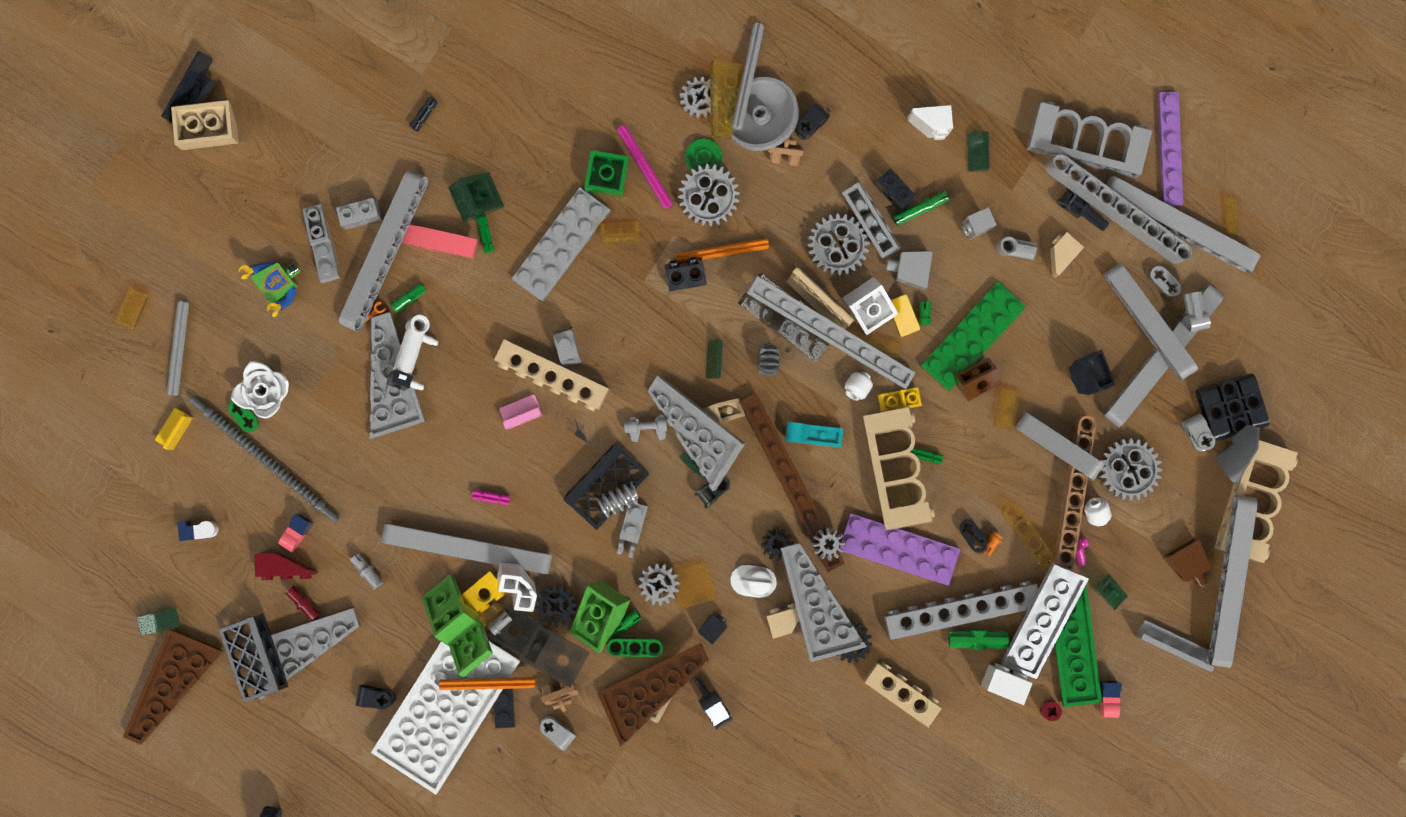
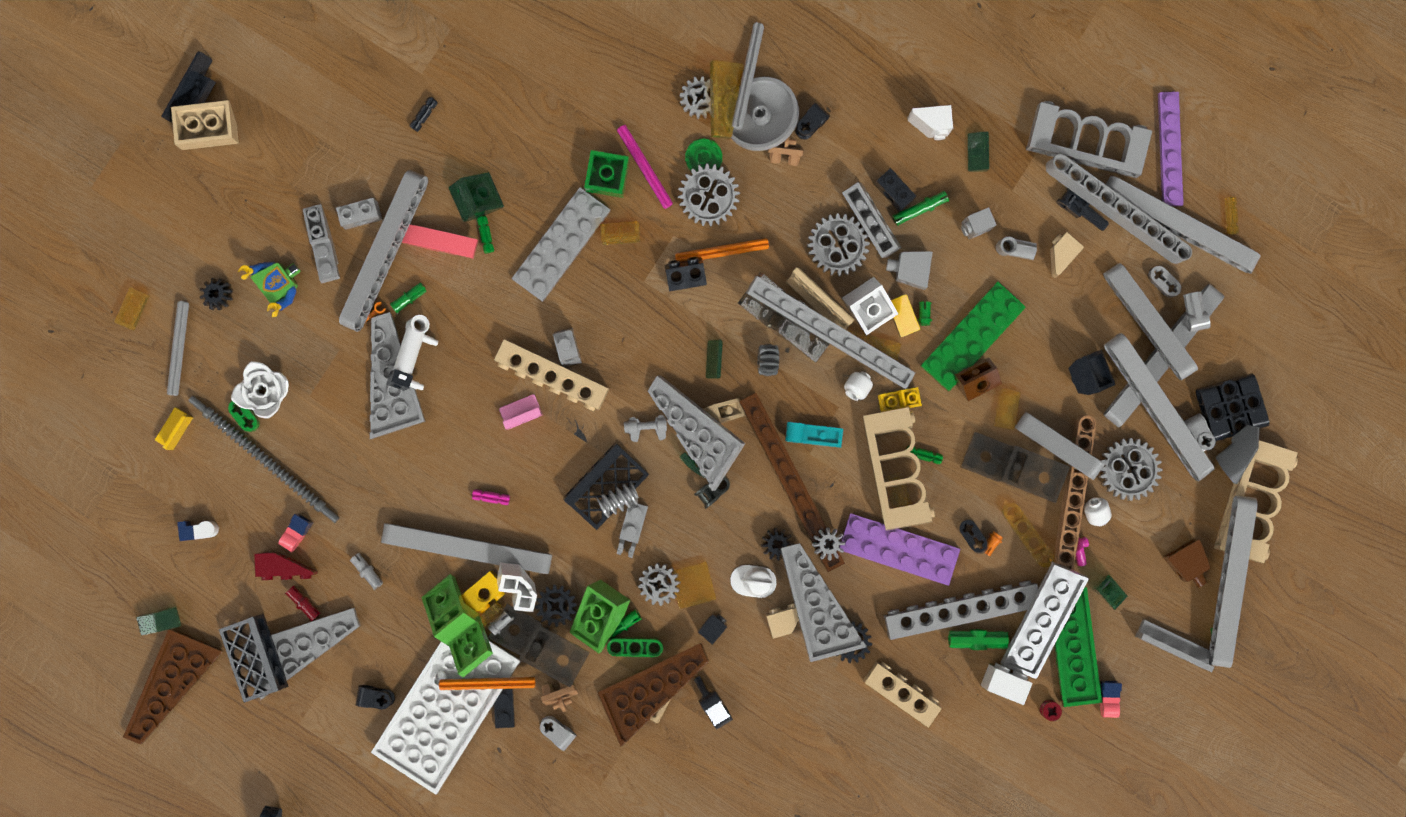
none -> black gear [199,278,233,311]
none -> clear smoke bracket [960,432,1070,503]
none -> light grey beam [1104,333,1214,482]

